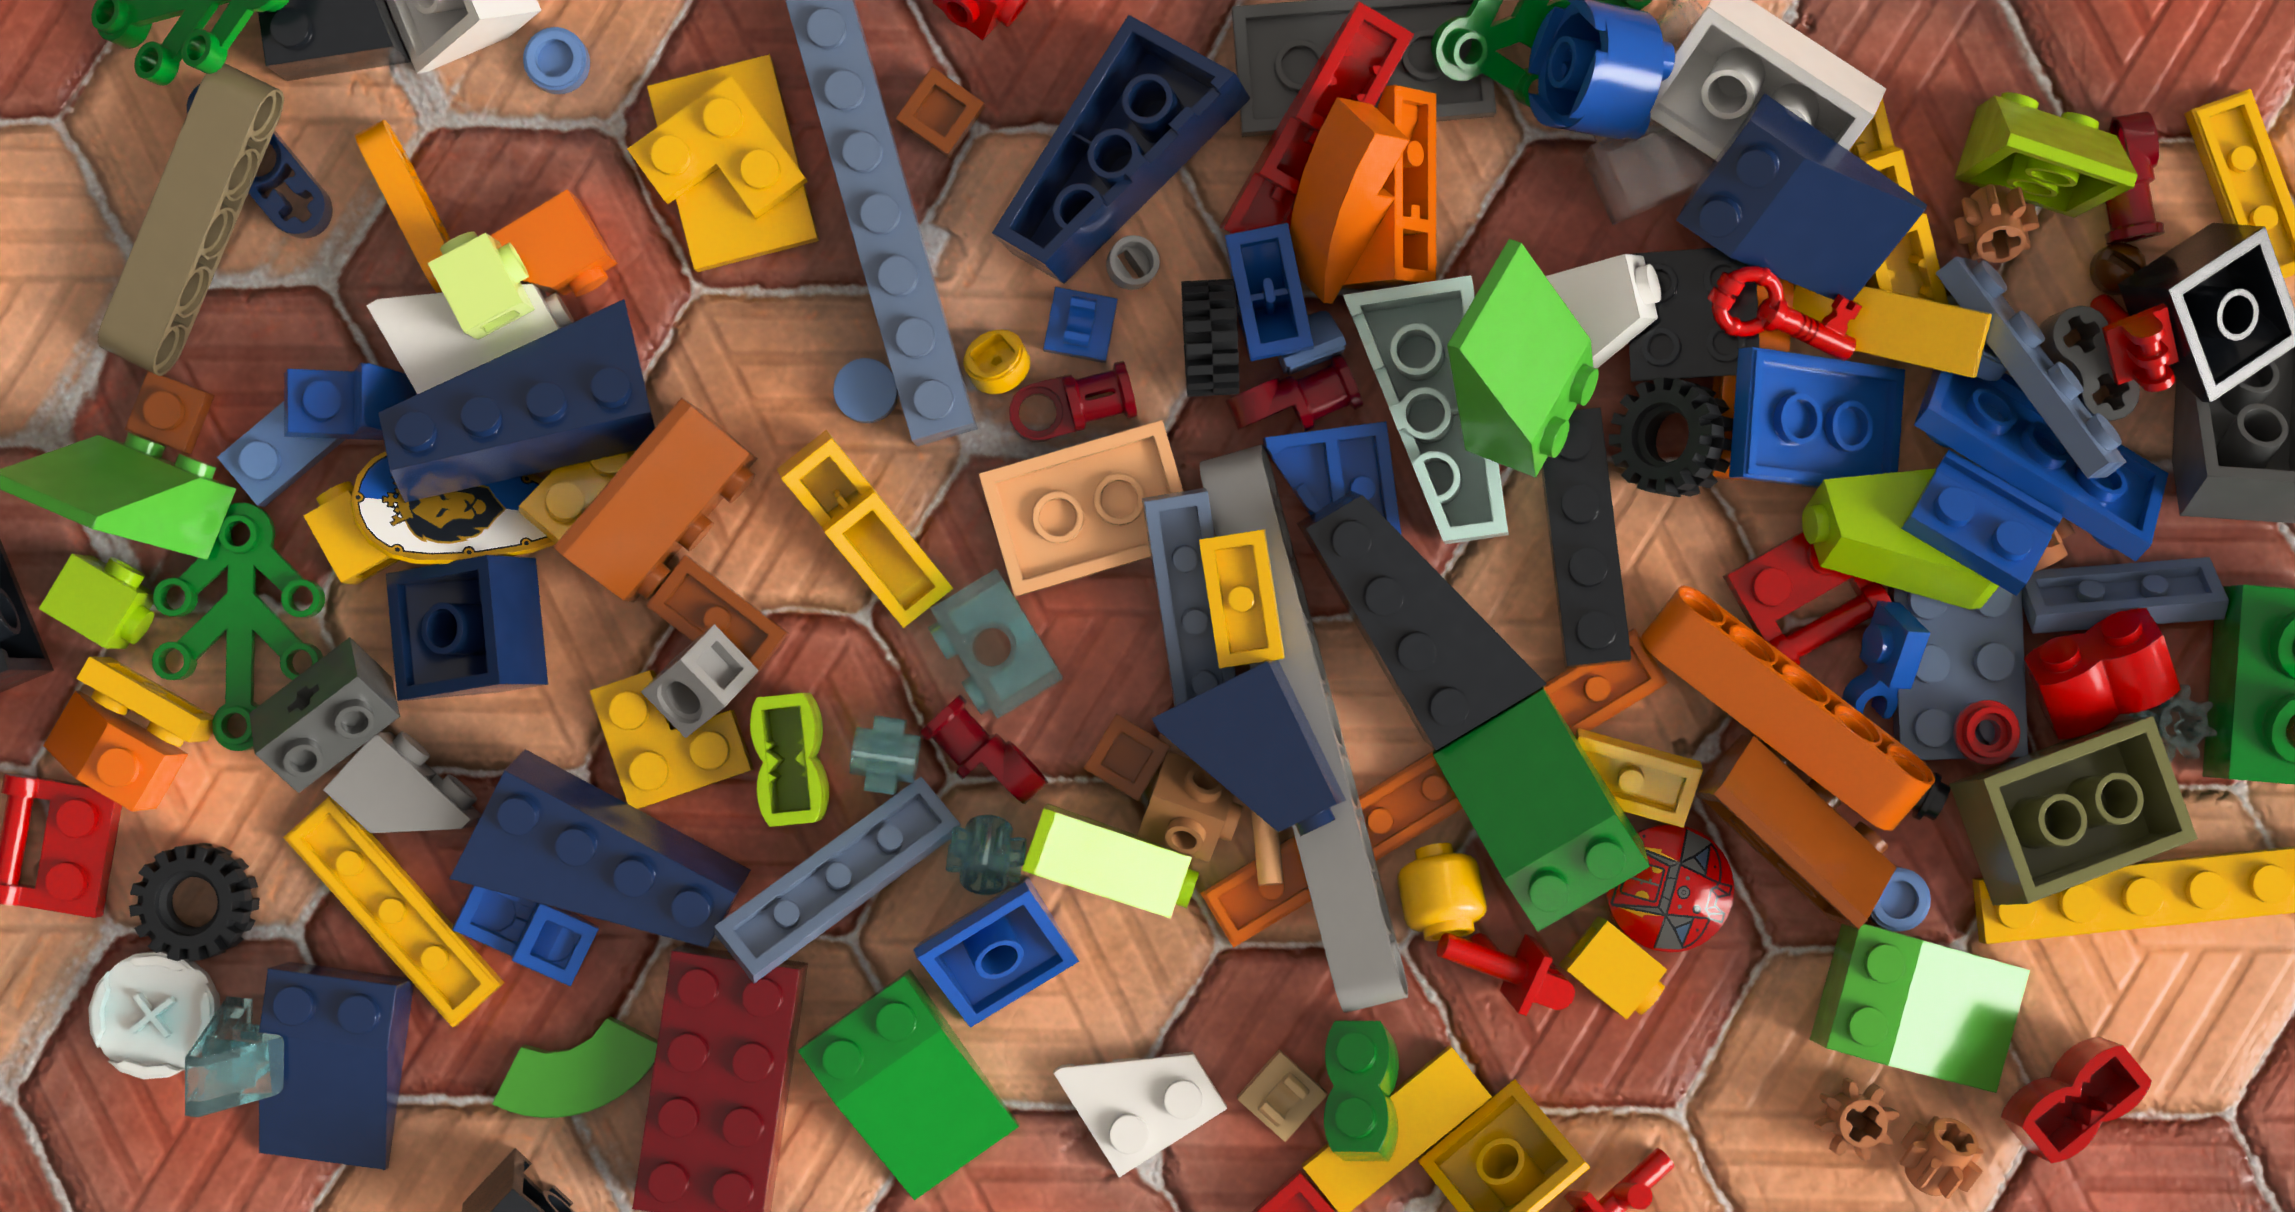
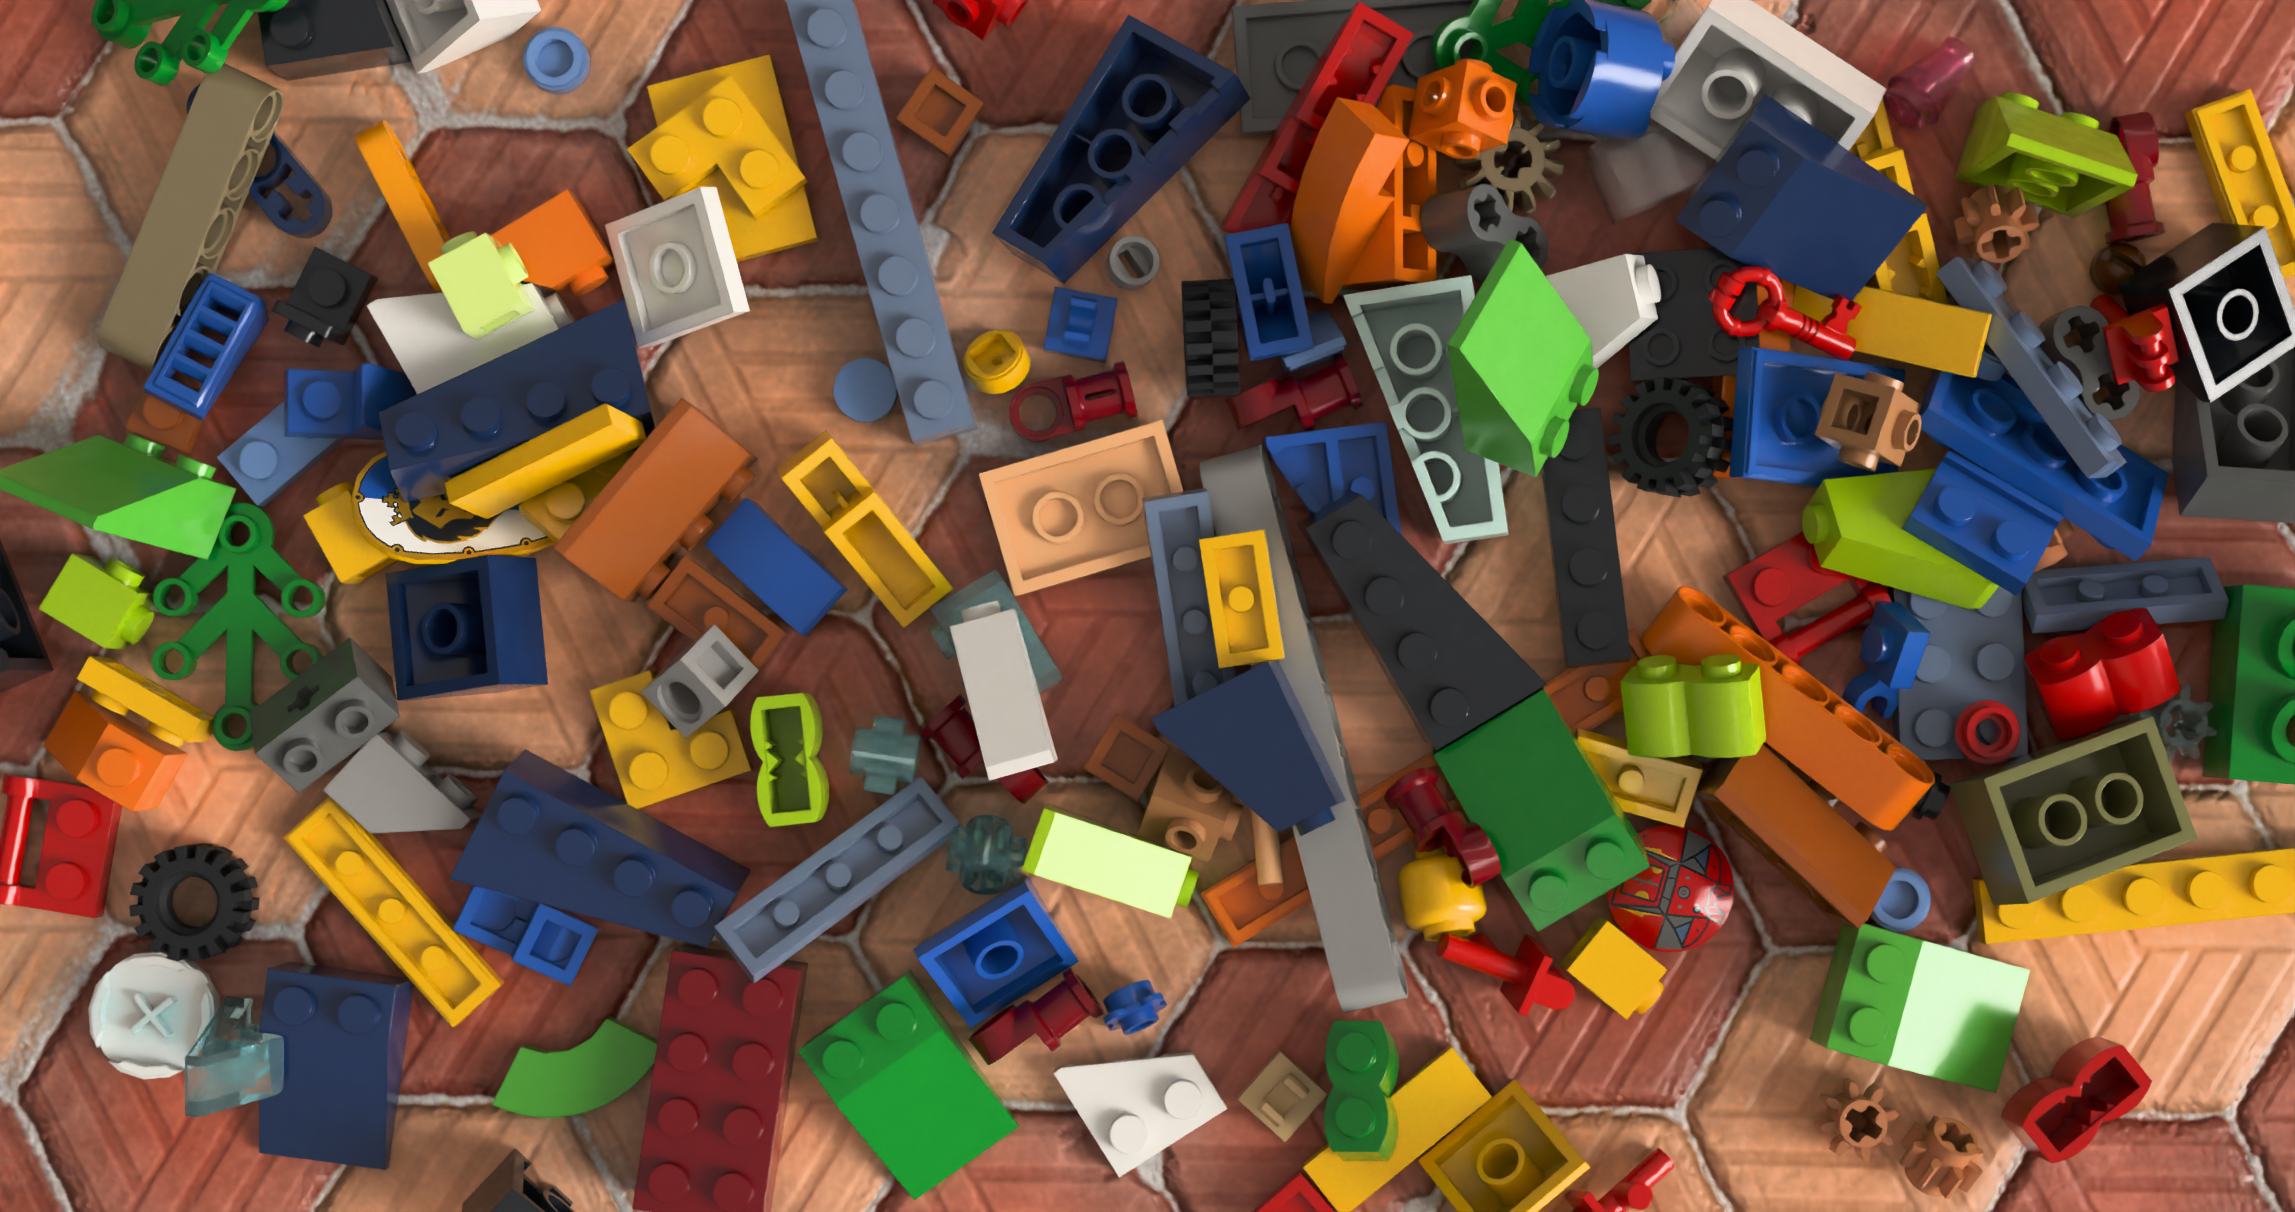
none -> blue slope [143,273,269,421]
none -> black bracket [272,247,378,348]
none -> yellow tile [445,403,646,519]
none -> white plate [605,187,750,348]
none -> blue slope [704,497,848,636]
none -> white slope [950,600,1058,781]
none -> dark red connector [969,967,1104,1065]
none -> blue plate [1103,980,1167,1035]
none -> dark red connector [1384,767,1501,889]
none -> orange brick [1408,59,1517,159]
none -> dark grey axle [1420,184,1548,283]
none -> dark tan gear [1454,109,1565,216]
none -> lime brick [1620,654,1766,758]
none -> medium nougat brick [1815,372,1922,471]
none -> clear pink cone [1883,37,1975,130]

